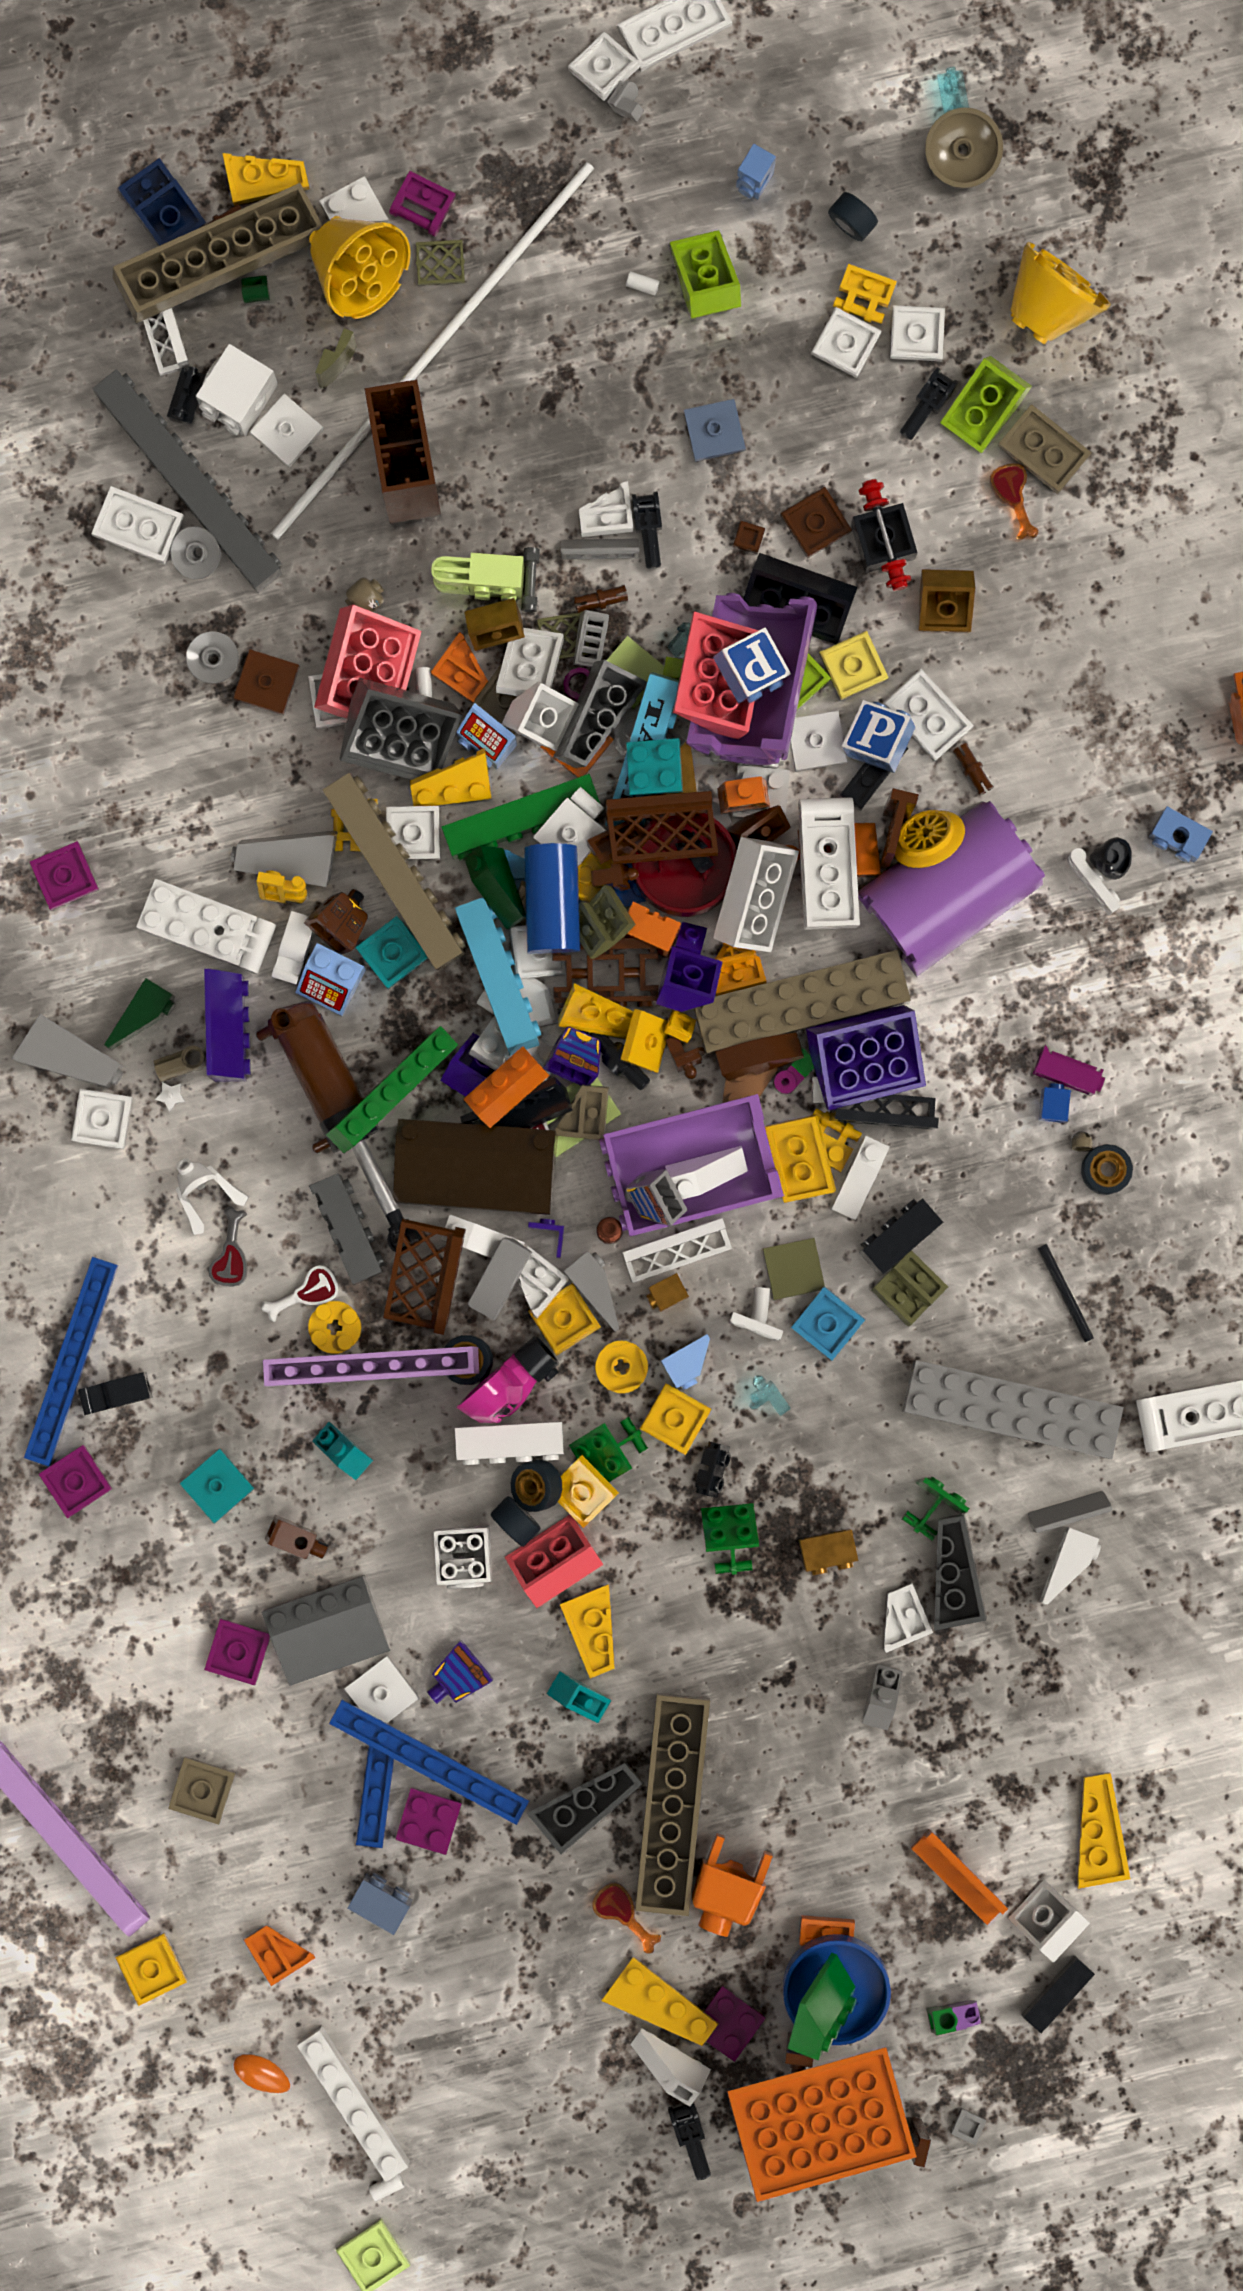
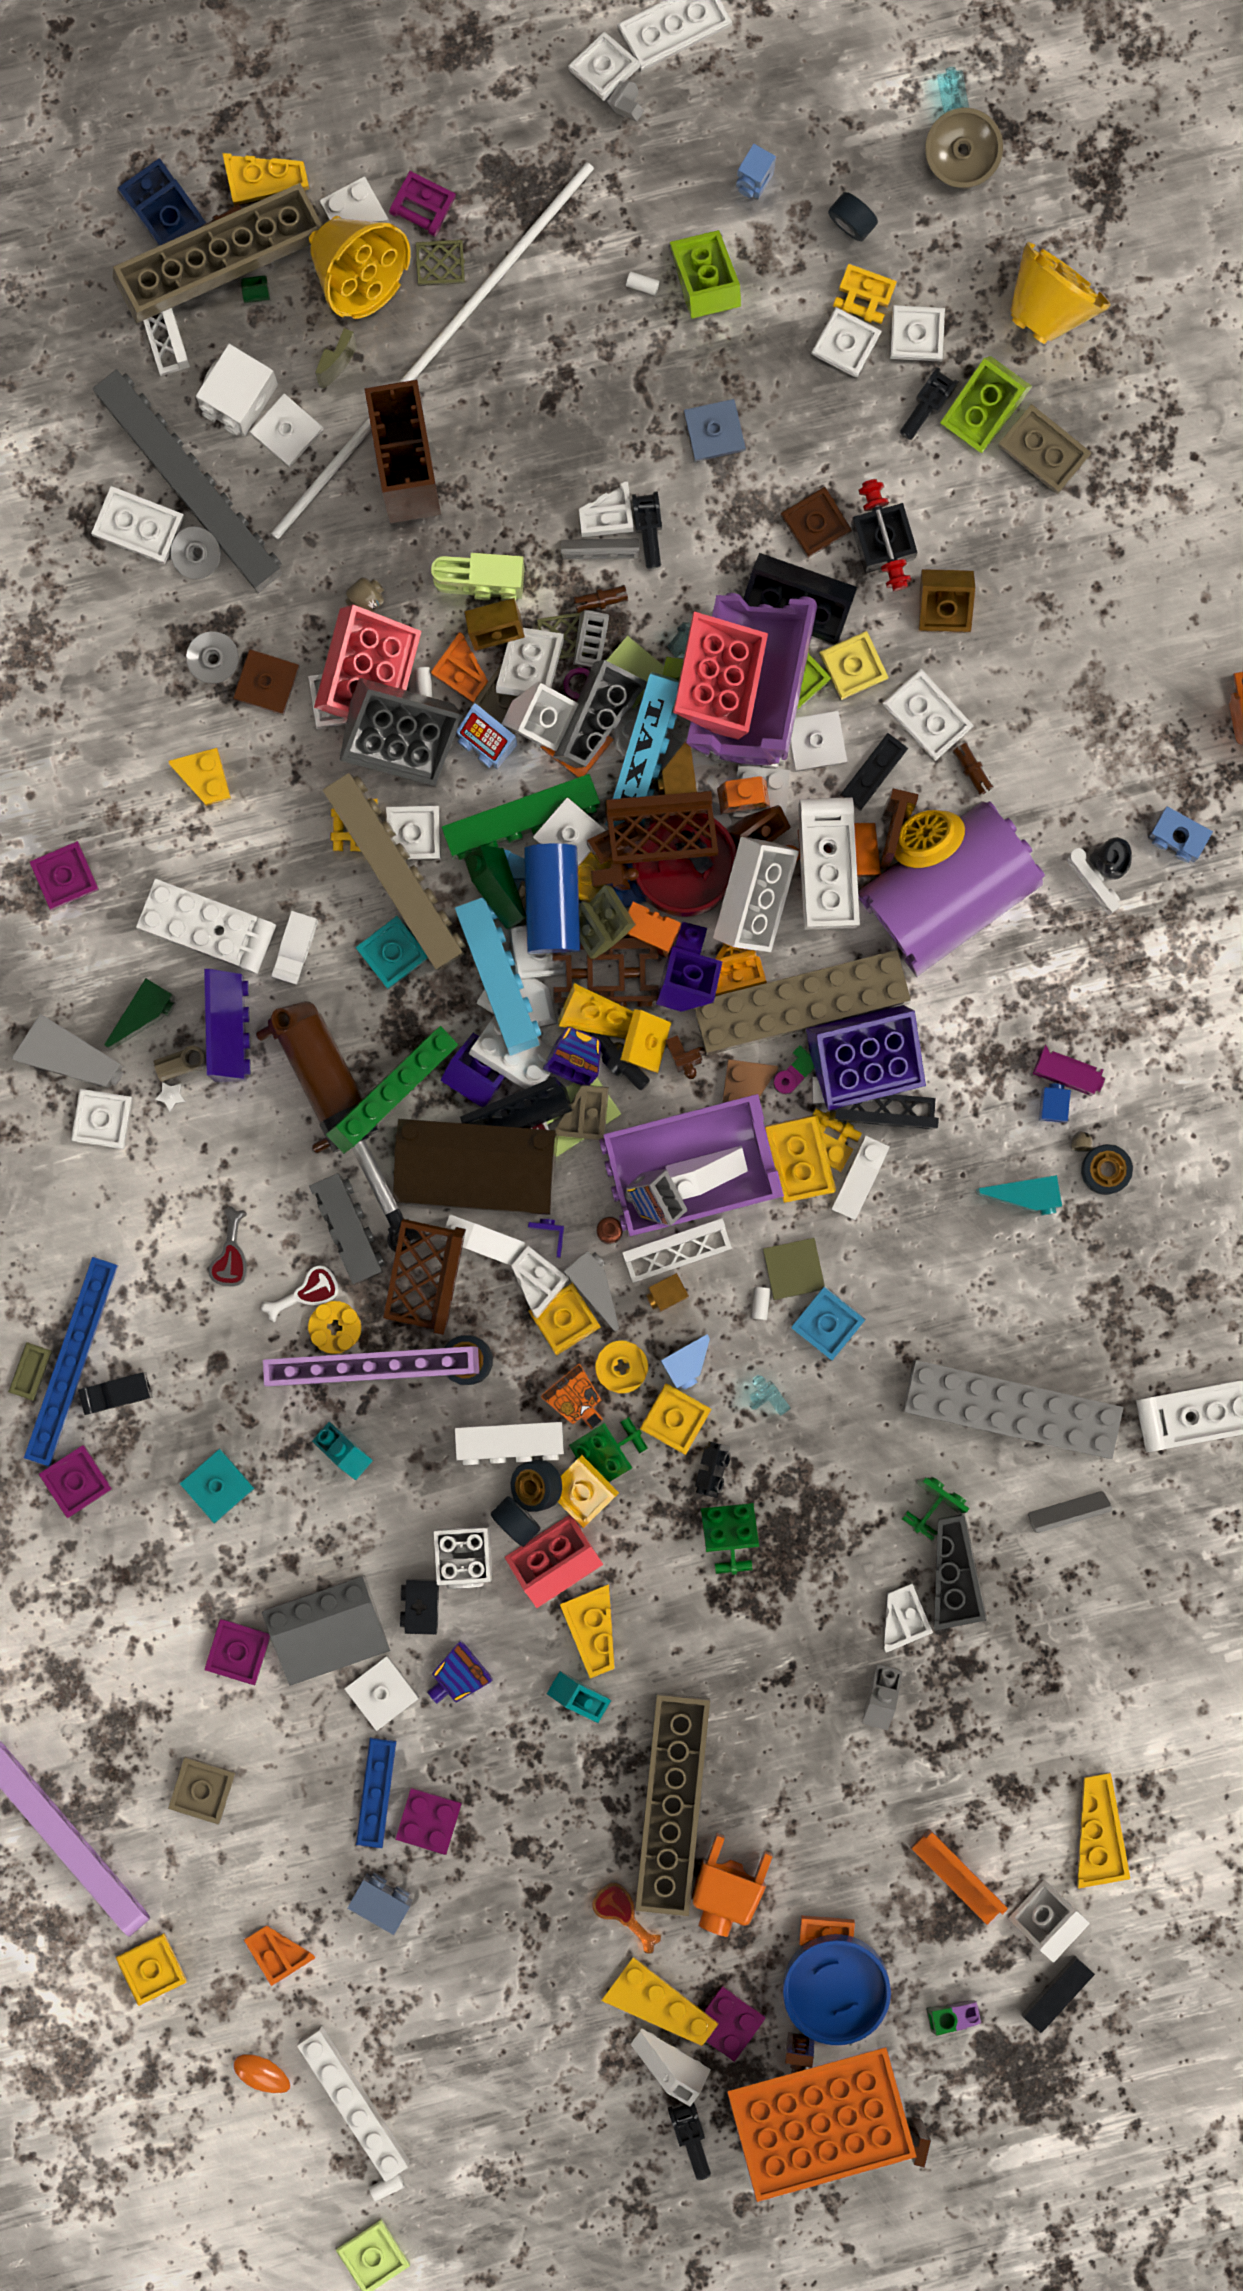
black hinge [167,366,206,424] -> none
white piece [176,1158,249,1235] -> none
light grey slope [230,831,338,887] -> none
yellow plate [256,870,307,904] -> none
reddish brown torso [265,1515,328,1559] -> none
light blue slope [295,943,366,1016] -> none
reddish brown torso [304,889,368,955] -> none
blue plate [329,1699,529,1825] -> none
yellow wing [410,748,491,806] -> none
dark pink piece [456,1335,559,1423] -> none
orange brick [464,1046,550,1128] -> none
light grey slope [467,1237,532,1320] -> none
dark grey bar [521,547,540,612] -> none
dark grey wedge [527,1763,645,1854] -> none
white piece [571,787,604,820] -> none
teal plate [626,738,683,796] -> none
yellow tile [664,1010,697,1043] -> none
piece [713,627,791,704] -> none
reddish brown slope [716,1033,804,1081] -> none
white plate [729,1312,783,1341] -> none
reddish brown tile [733,521,765,555] -> none
green slope [788,1953,857,2060] -> none
pearl gold brick [799,1529,859,1576] -> none
piece [842,700,915,773] -> none
black brick [859,1198,944,1276] -> none
olive slope [871,1250,948,1327] -> none
light grey tile [951,2108,987,2145] -> none
clear orange piece [989,463,1039,540] -> none
black bar [1038,1244,1094,1343] -> none
white slope [1039,1527,1101,1605] -> none
none -> olive tile [8,1342,52,1401]
none -> yellow wing [169,748,231,806]
none -> black brick [400,1579,439,1635]
none -> torso [541,1364,603,1430]
none -> teal slope [976,1175,1062,1216]

